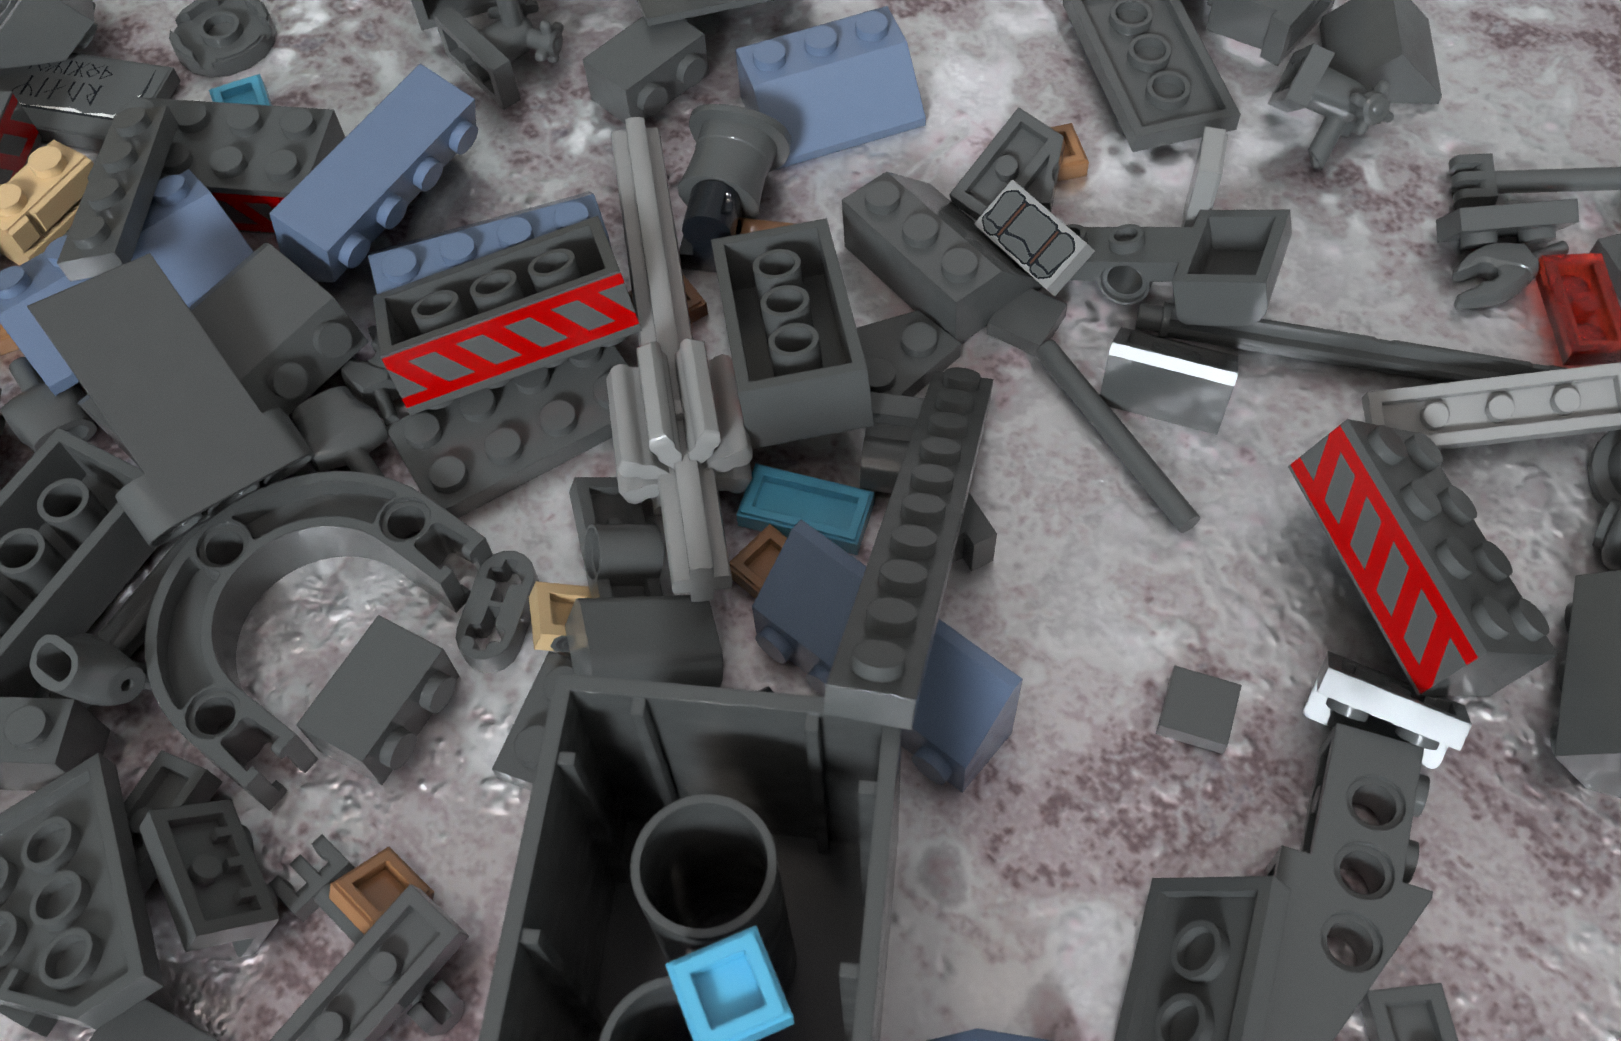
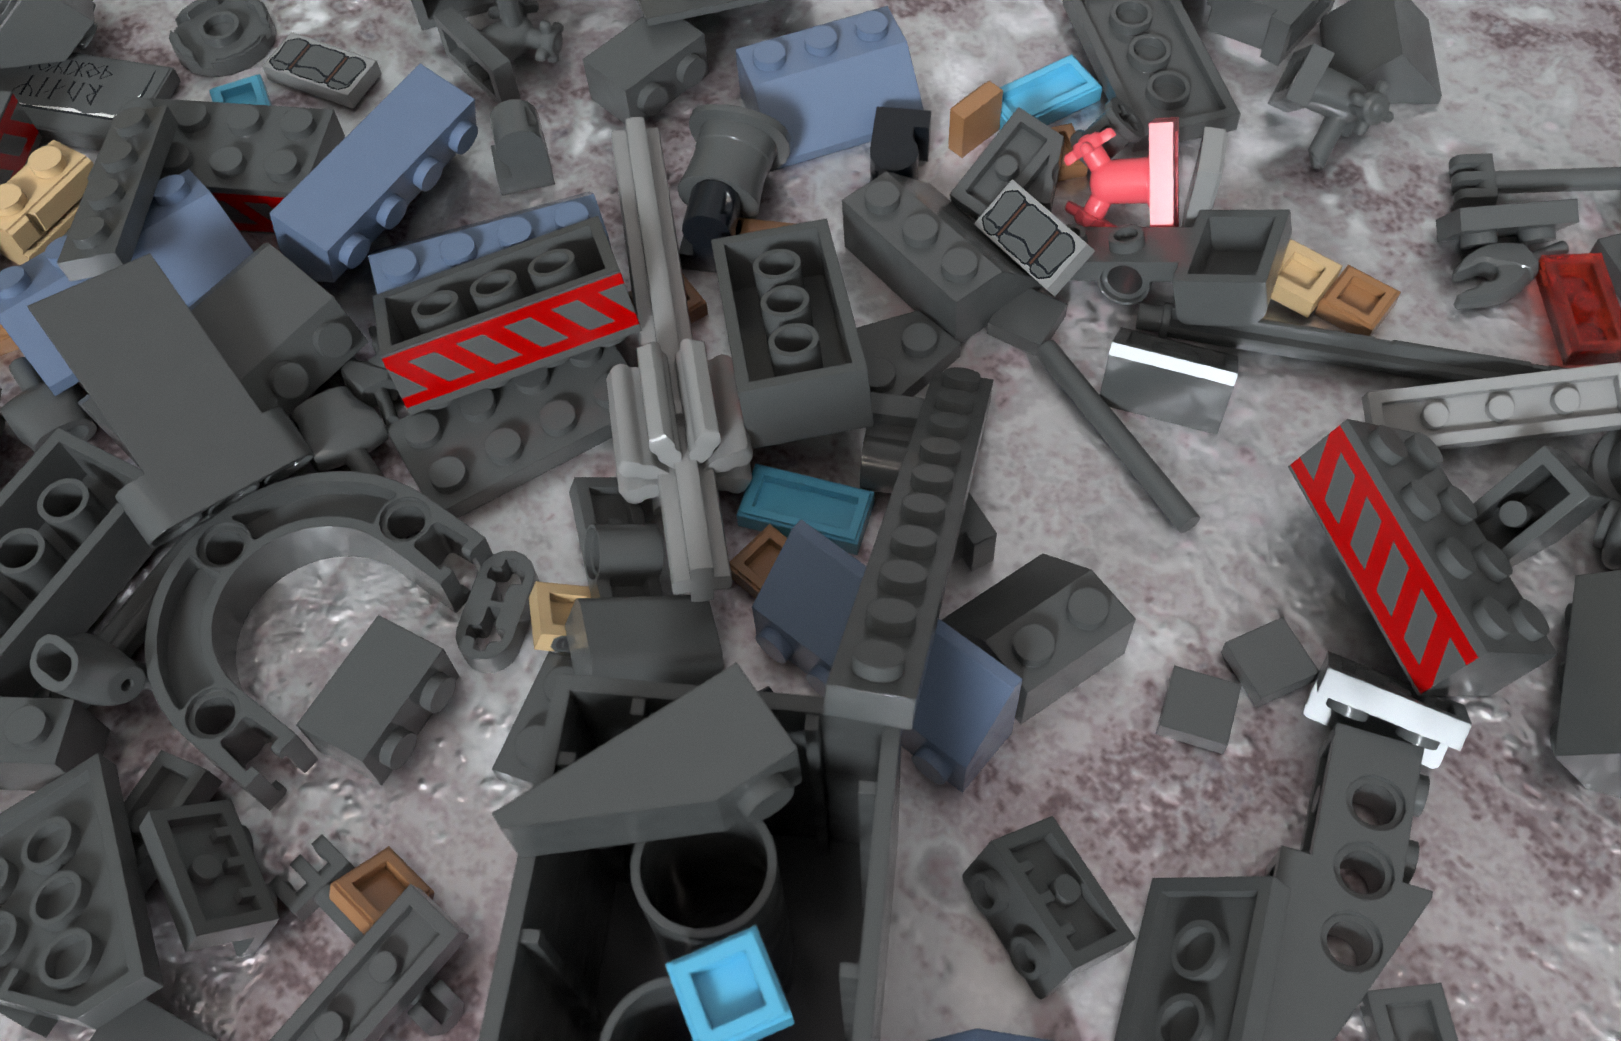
none -> tile [262,32,382,109]
none -> dark grey leg [490,99,555,195]
none -> dark grey slope [491,662,802,858]
none -> black leg [870,107,931,181]
none -> dark grey slope [942,553,1136,724]
none -> medium nougat tile [948,81,1003,158]
none -> dark grey bracket [962,816,1136,999]
none -> medium azure tile [1000,54,1102,130]
none -> coral piece [1064,117,1179,227]
none -> dark grey bush [1070,98,1145,167]
none -> dark grey tile [1221,617,1319,708]
none -> tan plate [1271,239,1342,318]
none -> medium nougat tile [1314,265,1401,336]
none -> dark grey slope [1473,445,1612,567]

